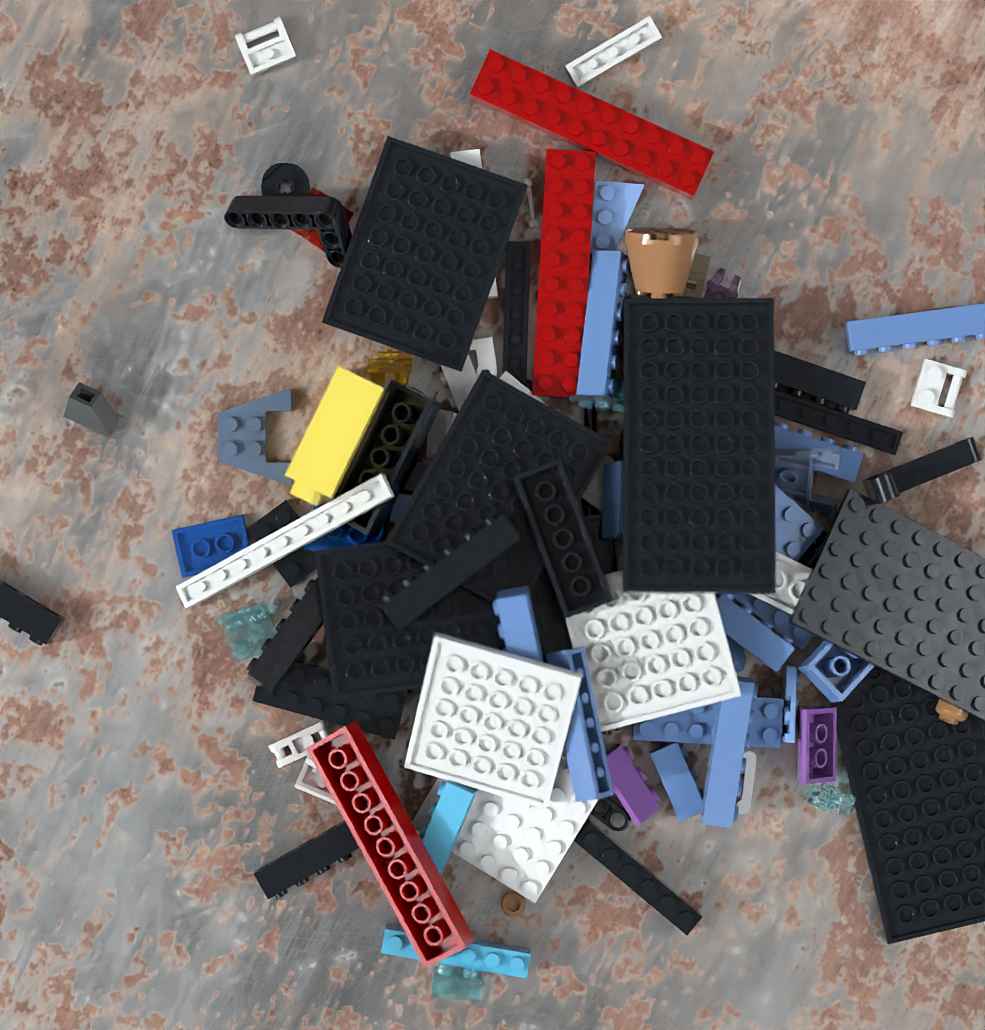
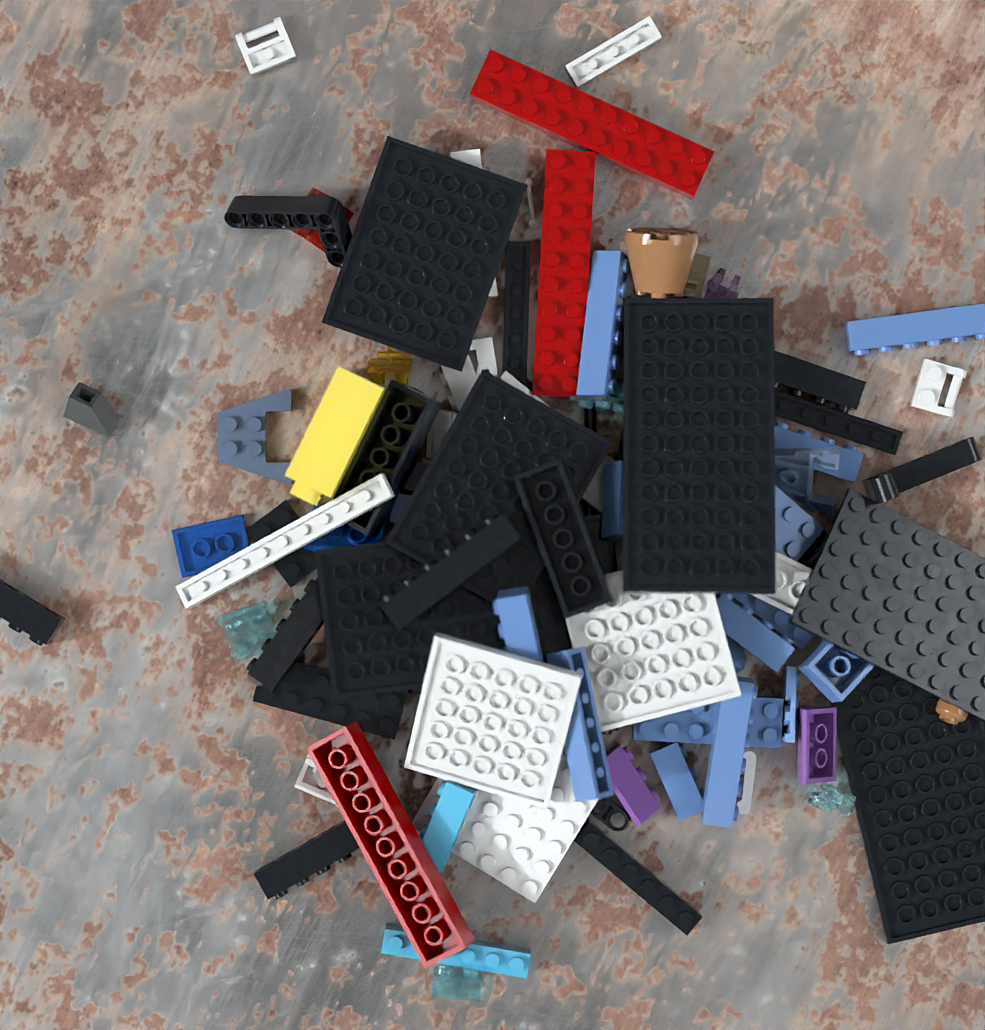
black plate [261,163,311,196] -> none
white plate [269,720,330,768] -> none
medium nougat tile [501,891,526,917] -> none
light blue wing [590,180,644,255] -> none

